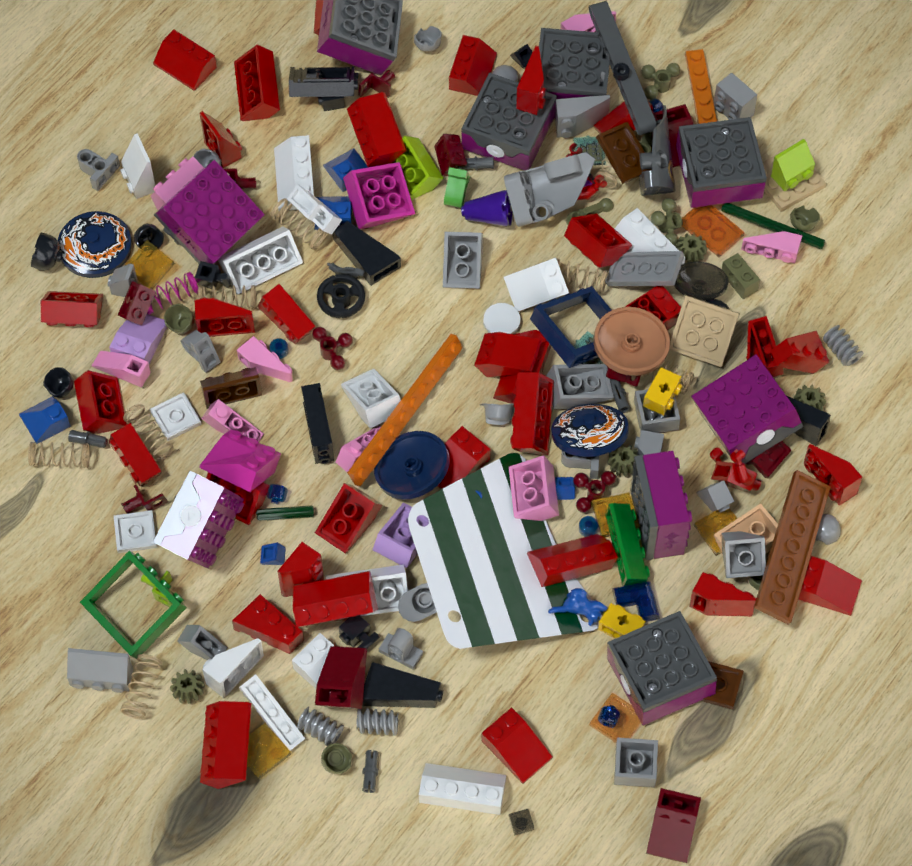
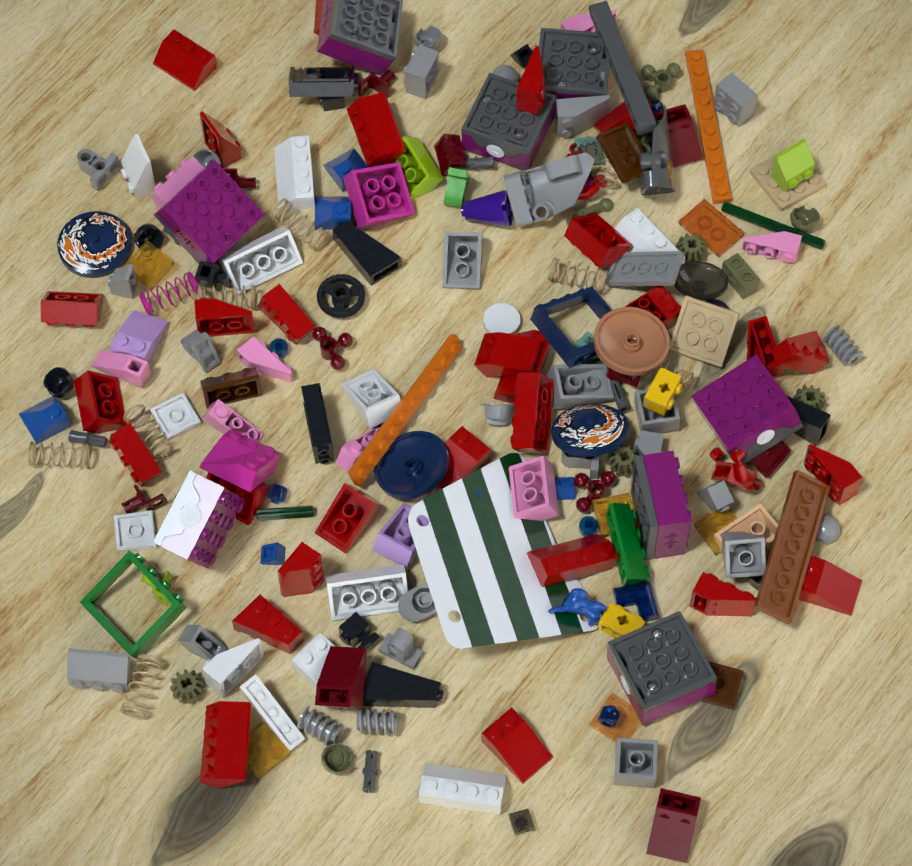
black cylinder [31,232,63,270] -> none
dark red bracket [118,281,156,325] -> none
olive hair [164,304,195,334] -> none
red slope [234,44,280,121] -> none
white slope [287,184,342,235] -> none
red slope [293,571,378,627] -> none
dark grey piece [327,263,365,279] -> none
red slope [449,35,497,96] -> none
white slope [504,258,569,311] -> none
black axle [613,63,629,81] -> none
olive piece [651,198,682,246] -> none
dark grey piece [676,117,767,208] -> none
none -> light grey brick [403,44,439,99]

